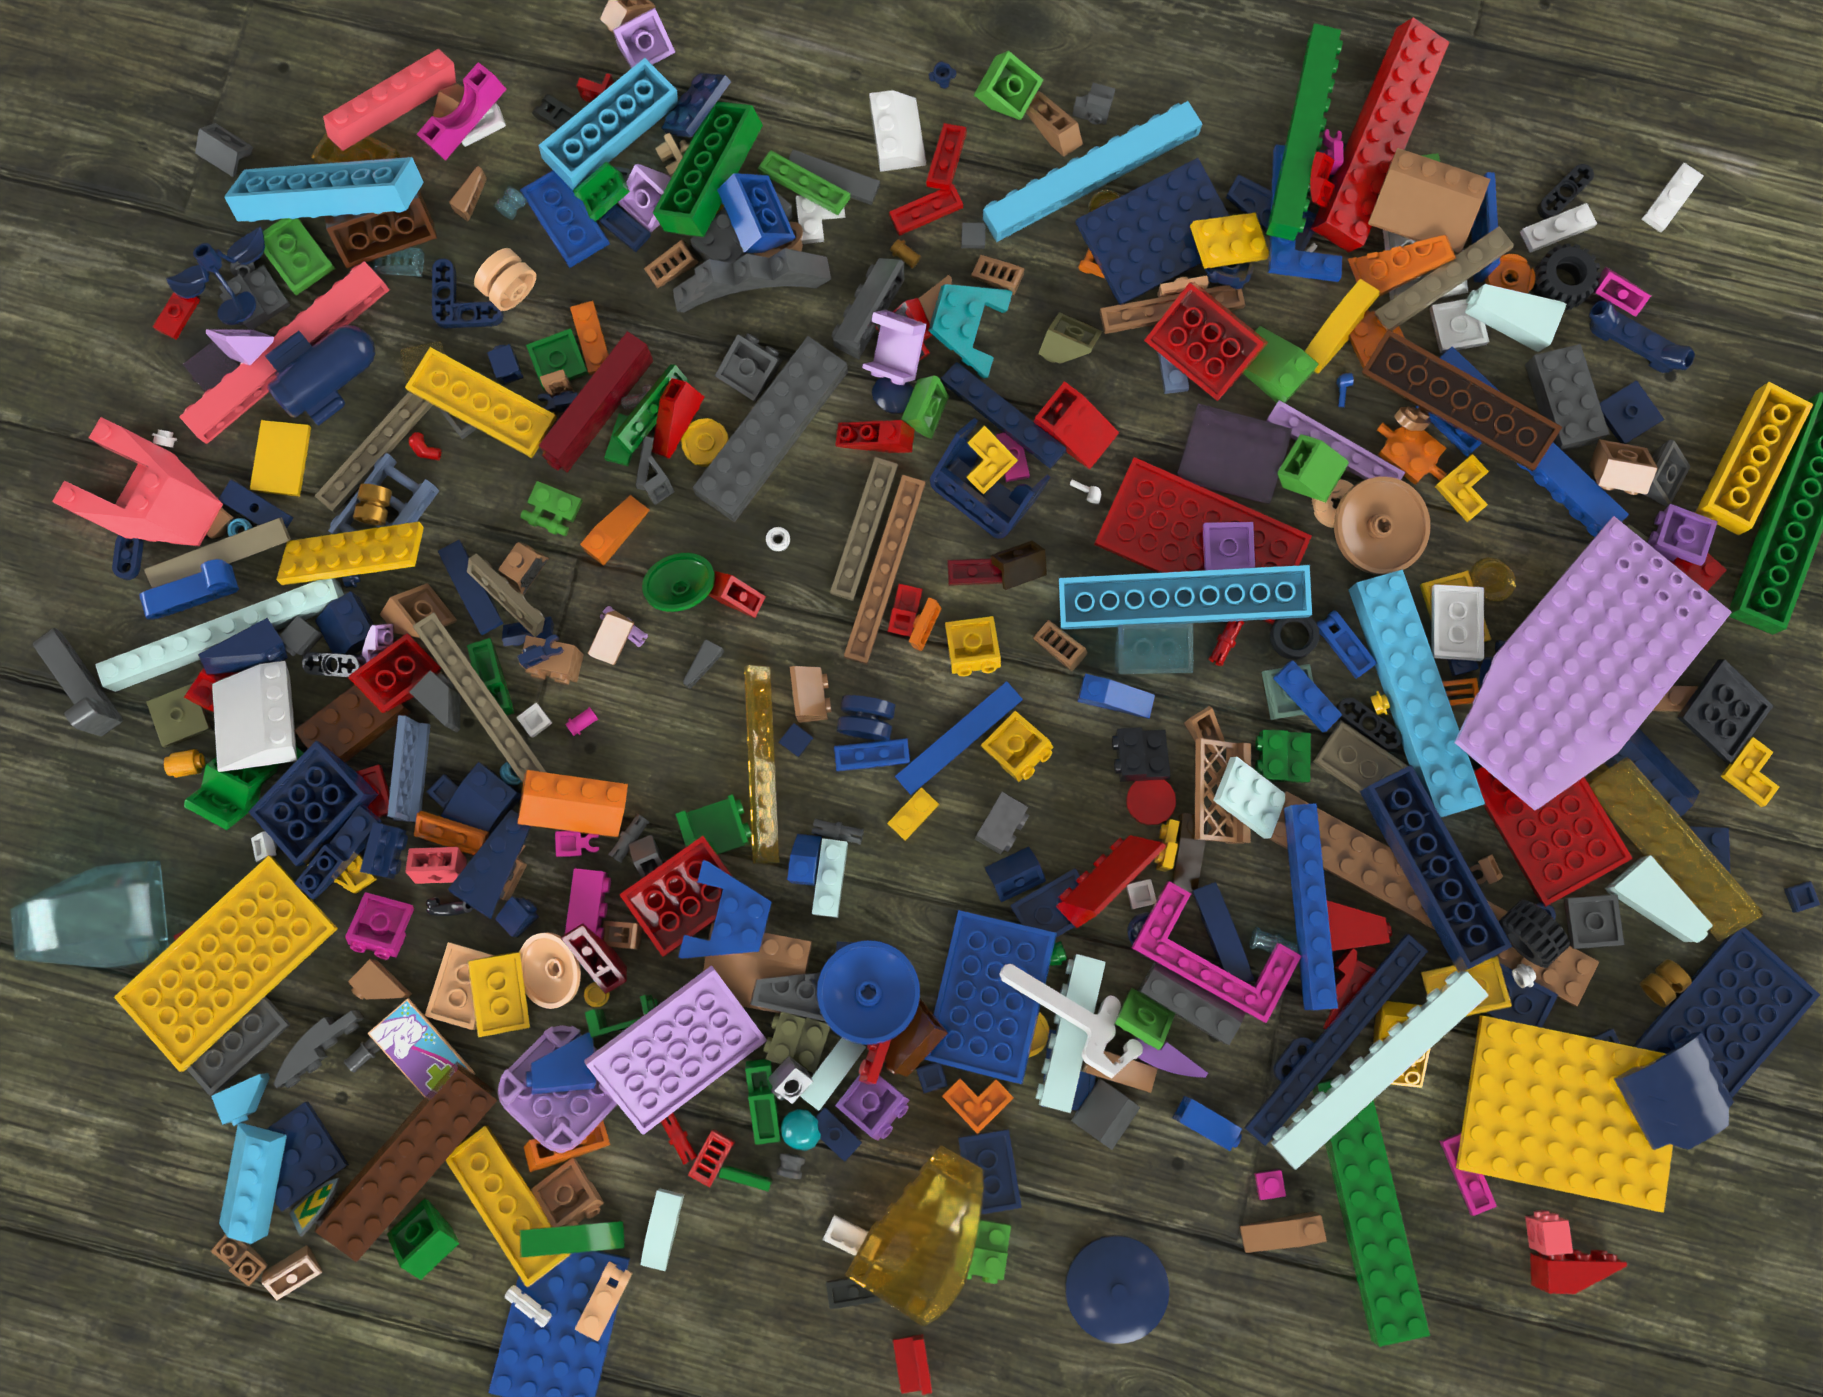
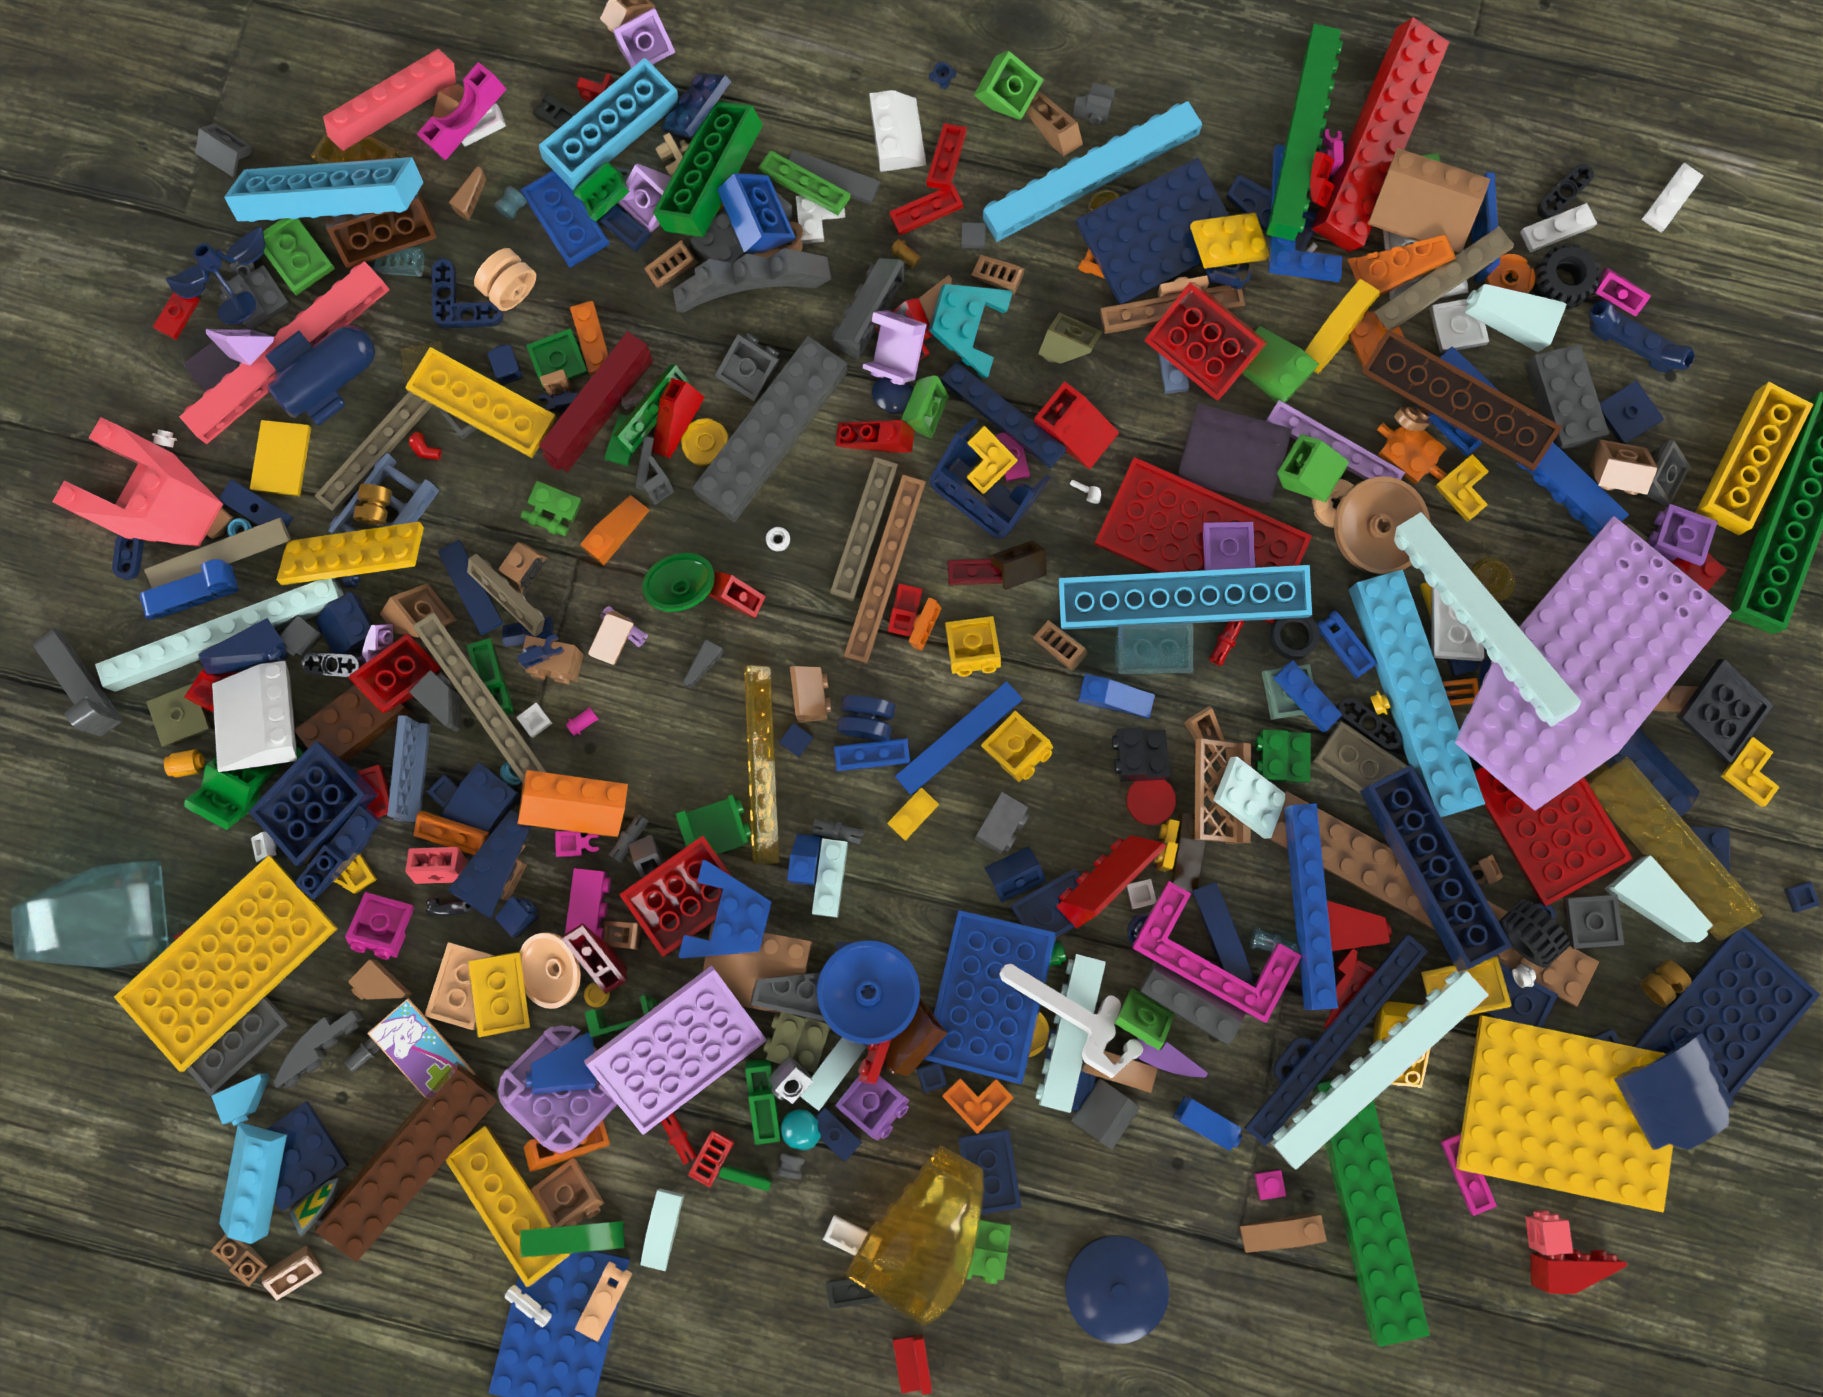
dark blue plate [360,822,408,879] -> none
green slope [387,1198,460,1280] -> none
blue hand [1337,373,1353,408] -> none
none -> light aqua brick [1394,512,1581,727]

